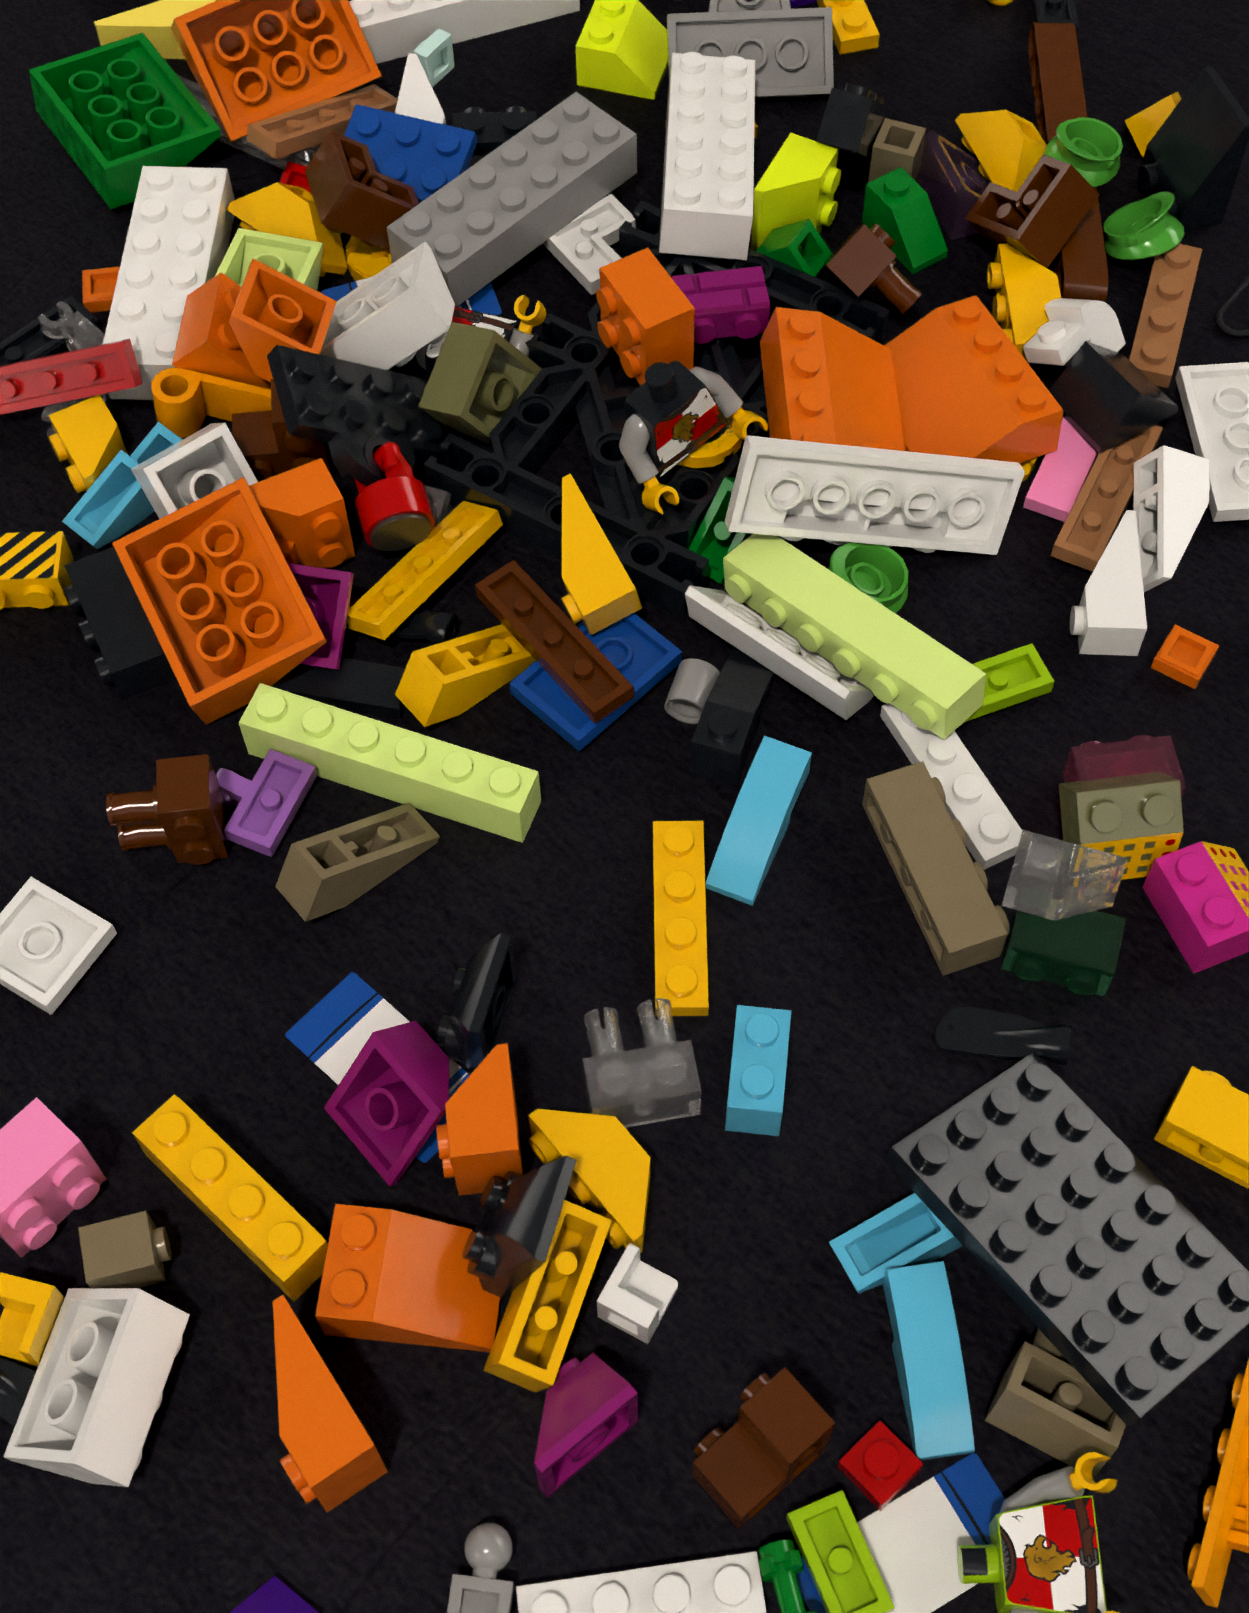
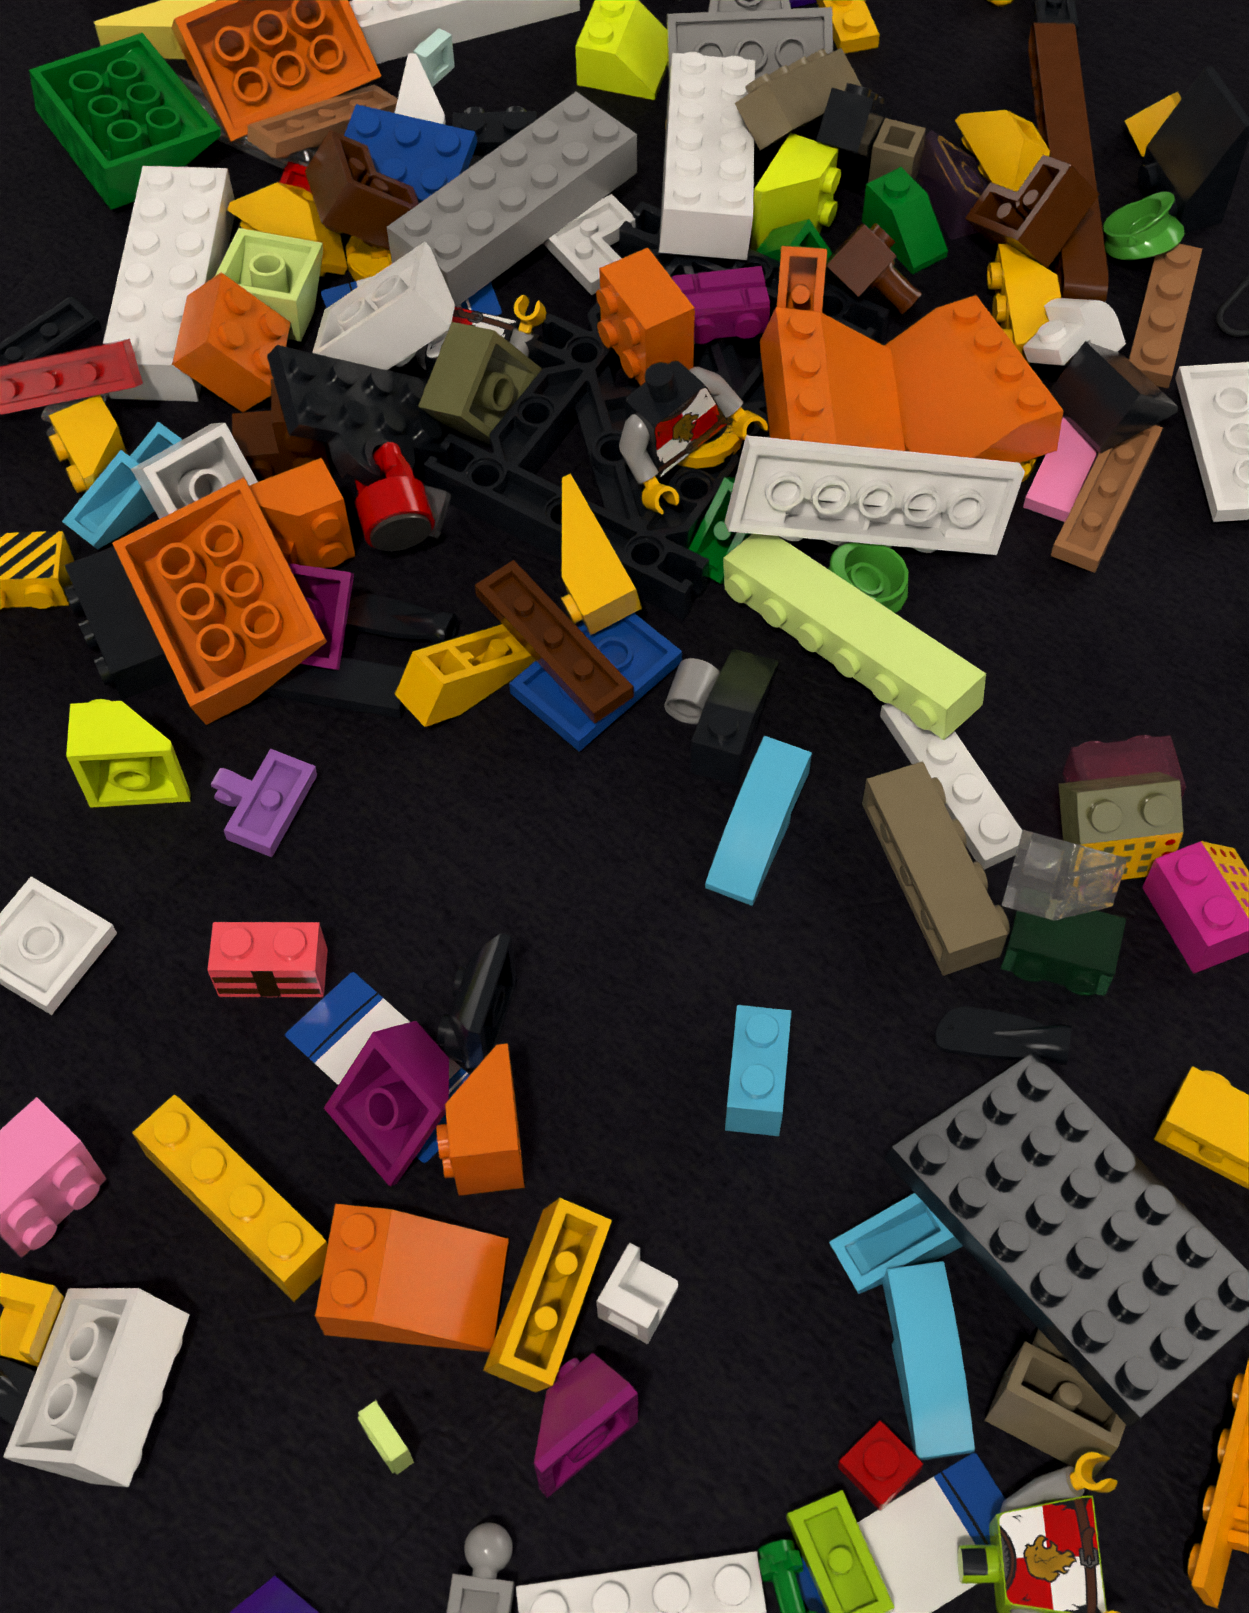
clear plate [38,301,105,351] -> none
dark tan brick [78,1211,172,1288] -> none
orange tile [82,266,120,313] -> none
reddish brown brick [106,754,228,865] -> none
light orange door [151,368,271,438] -> none
orange slope [229,259,337,383] -> none
yellowish green brick [239,683,541,843] -> none
orange slope [273,1295,388,1513] -> none
dark tan slope [275,803,440,922] -> none
yellow plate [347,501,503,640] -> none
black slope [462,1156,577,1298] -> none
yellow slope [528,1109,651,1253] -> none
clear brick [583,998,702,1128] -> none
yellow plate [653,821,709,1016] -> none
white slope [685,585,874,720] -> none
reddish brown brick [692,1367,835,1530] -> none
lime plate [965,643,1055,722] -> none
bright green piece [1044,117,1123,187] -> none
white slope [1070,510,1147,656] -> none
white slope [1133,445,1210,592] -> none
orange tile [1151,624,1219,689] -> none
none -> neon yellow slope [66,699,191,808]
none -> coral brick [207,922,328,997]
none -> yellowish green tile [358,1400,414,1474]
none -> dark tan brick [734,48,861,150]
none -> orange slope [777,245,827,313]

